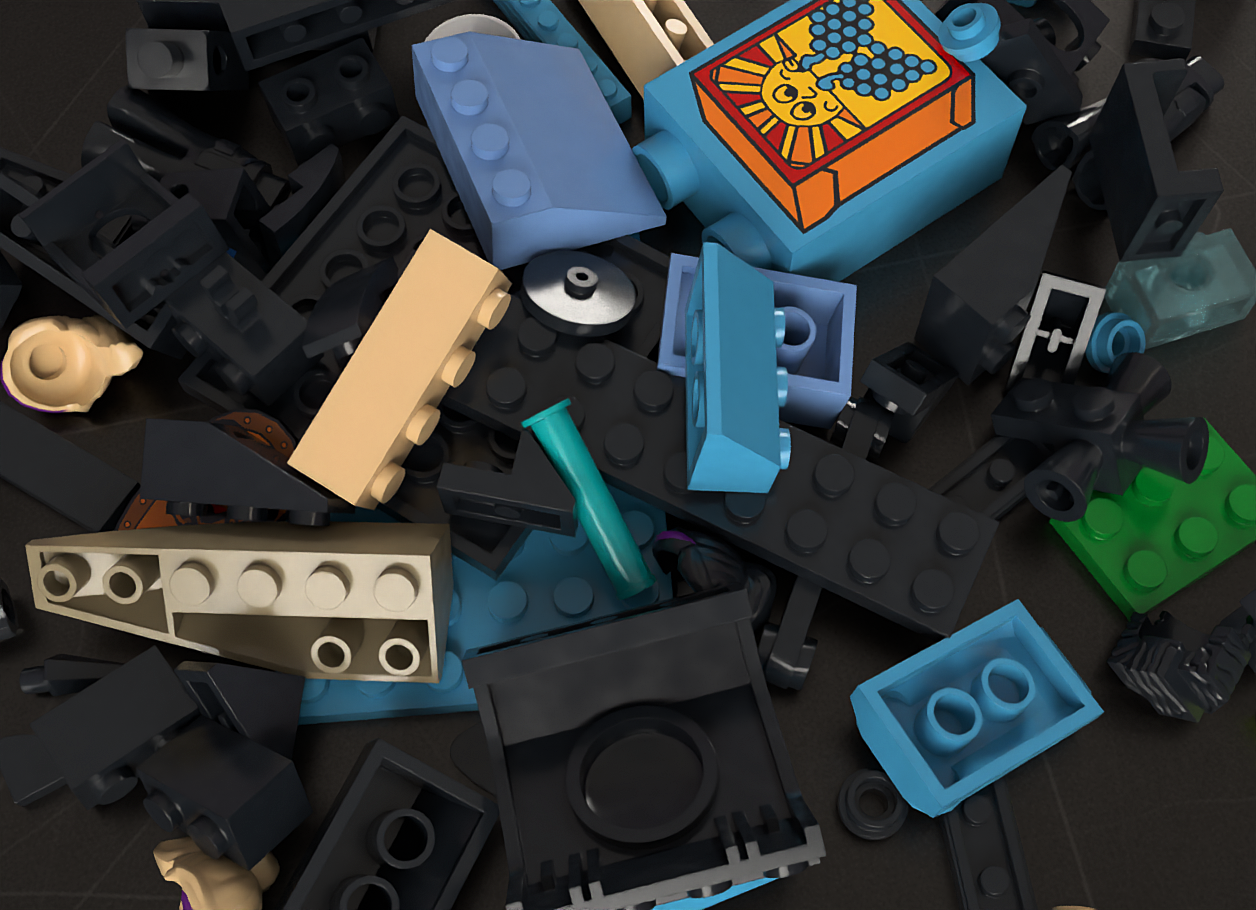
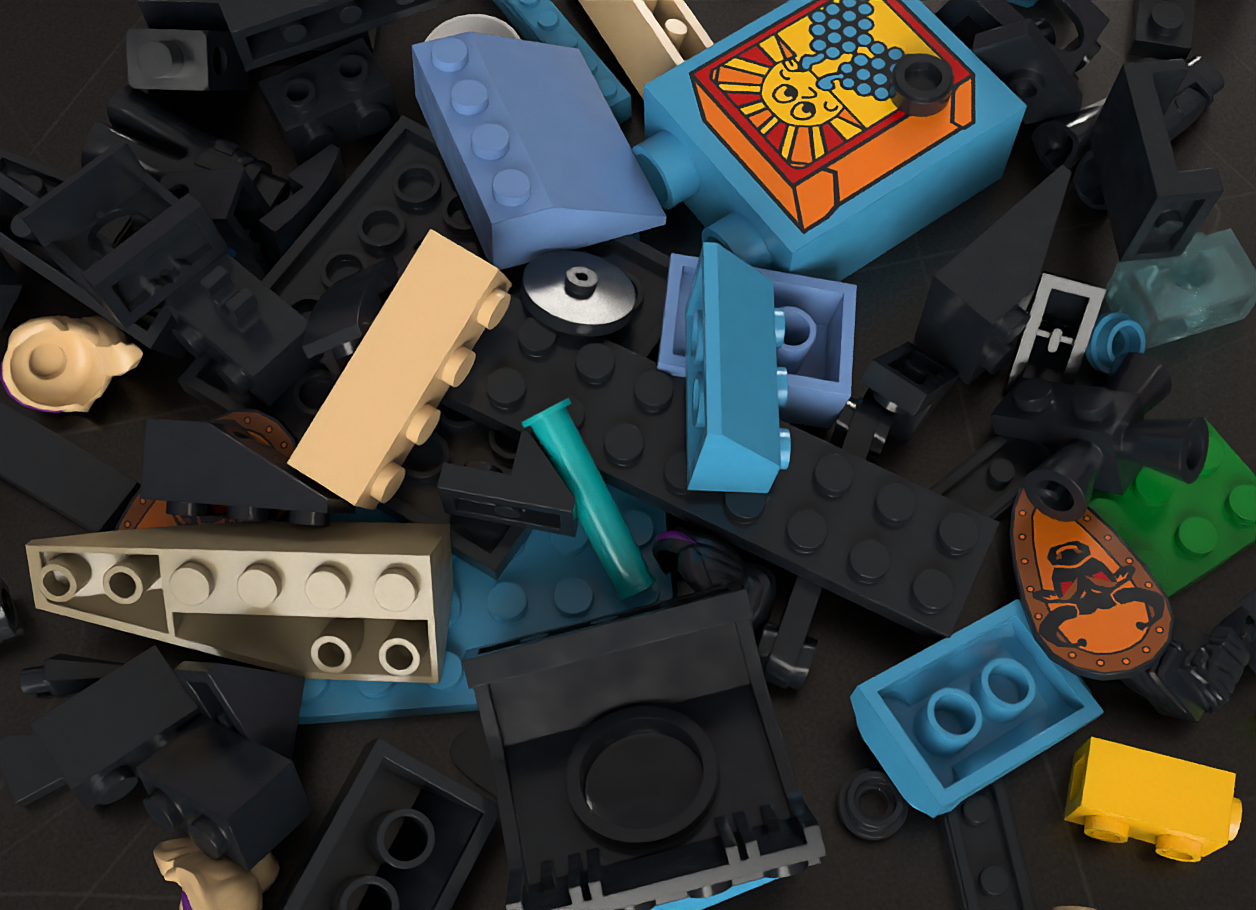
dark azure plate [938,3,1001,62] -> none
none -> black tile [889,53,954,117]
none -> shield [1009,484,1175,681]
none -> yellow brick [1064,736,1242,862]

